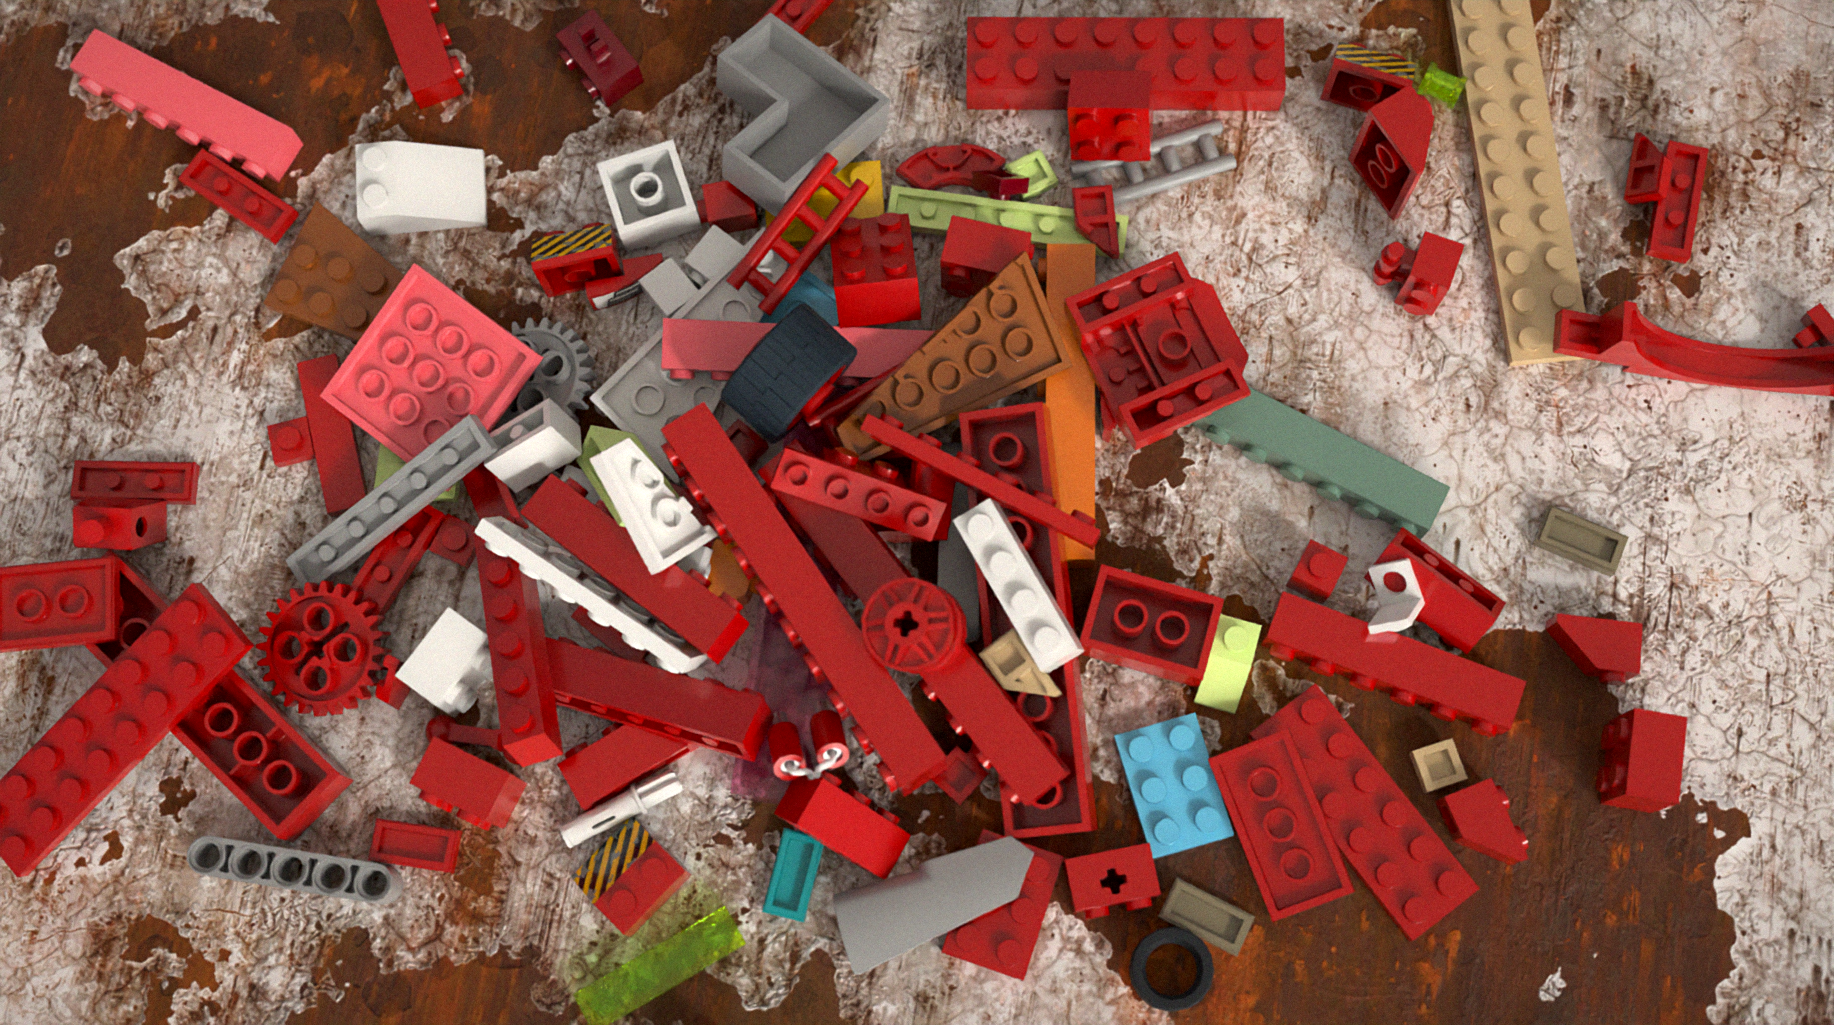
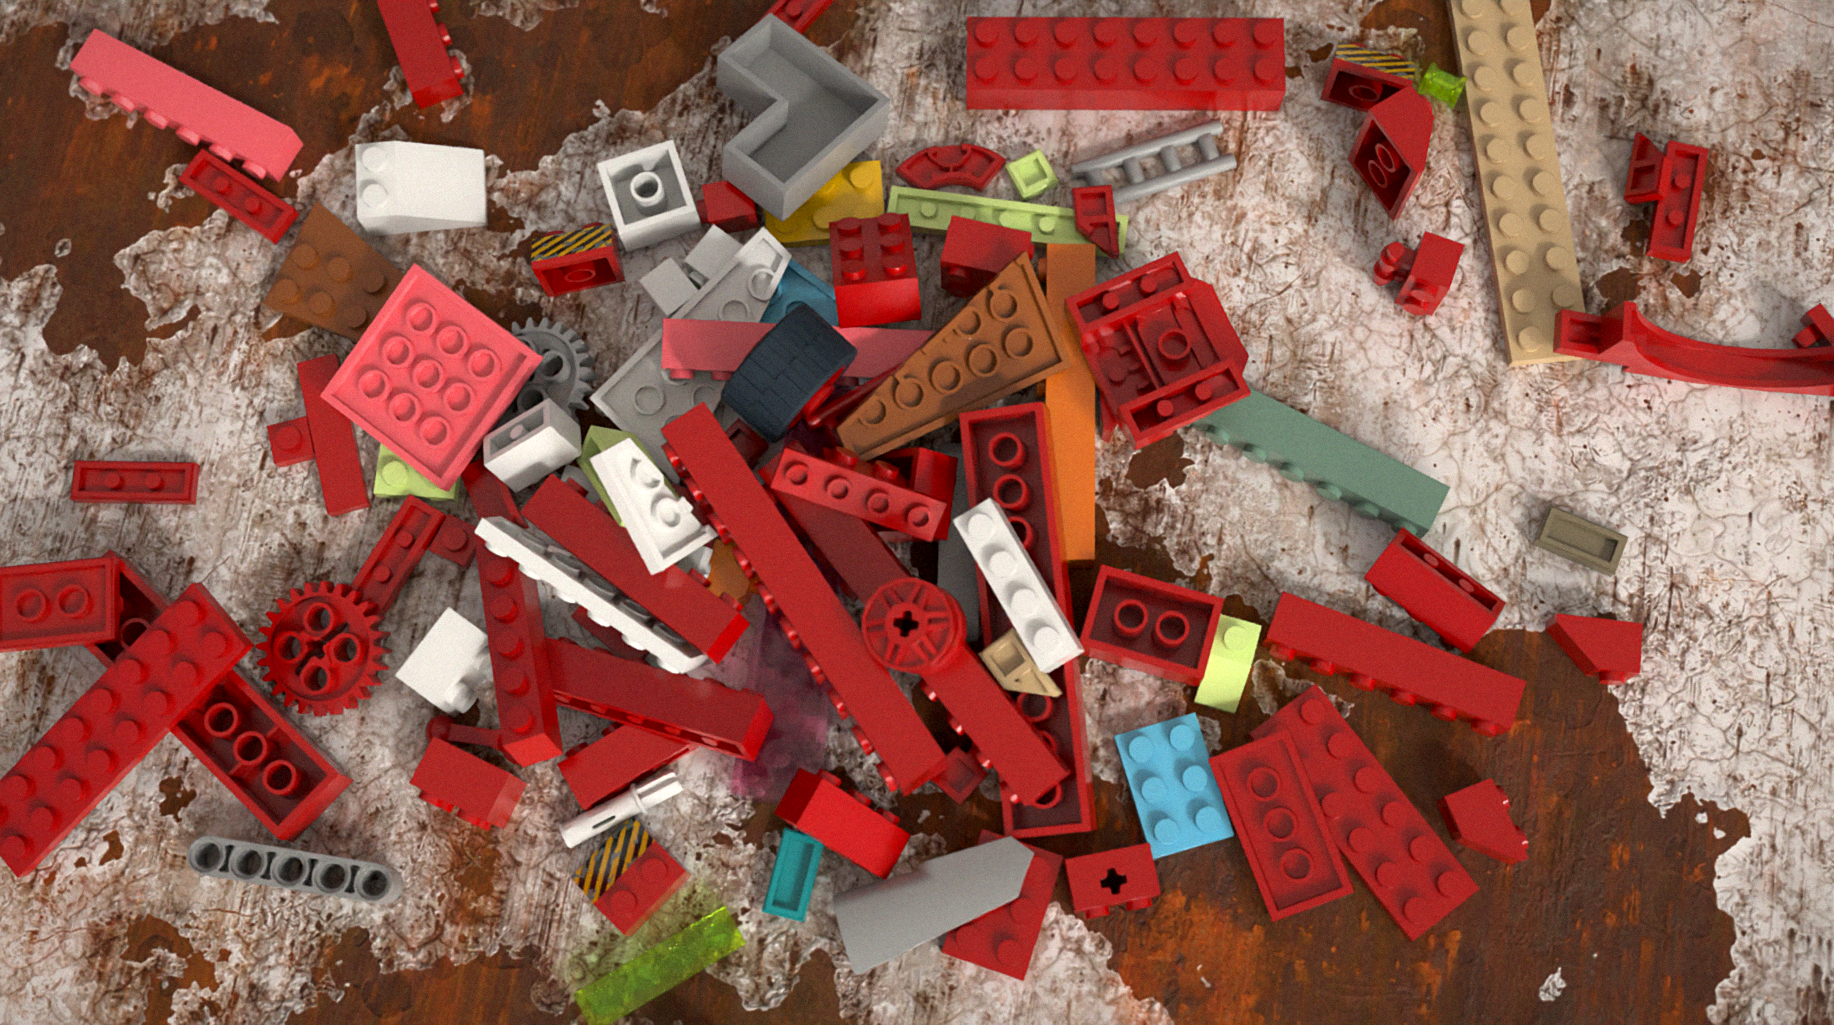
red torso [73,496,167,550] -> none
light grey plate [285,414,499,589] -> none
red tile [368,818,462,874] -> none
red tile [375,654,412,710] -> none
dark red brick [555,8,644,108] -> none
red slope [585,253,665,311] -> none
red bar [726,152,870,317] -> none
red piece [767,699,849,780] -> none
red plate [860,413,1101,550] -> none
dark red plate [972,169,1030,201] -> none
red brick [1067,70,1154,162] -> none
black tyre [1129,927,1214,1012] -> none
dark tan tile [1157,878,1255,957] -> none
red brick [1285,539,1349,605] -> none
white bracket [1368,558,1425,634] -> none
tan plate [1409,738,1468,794] -> none
red brick [1596,708,1688,813] -> none

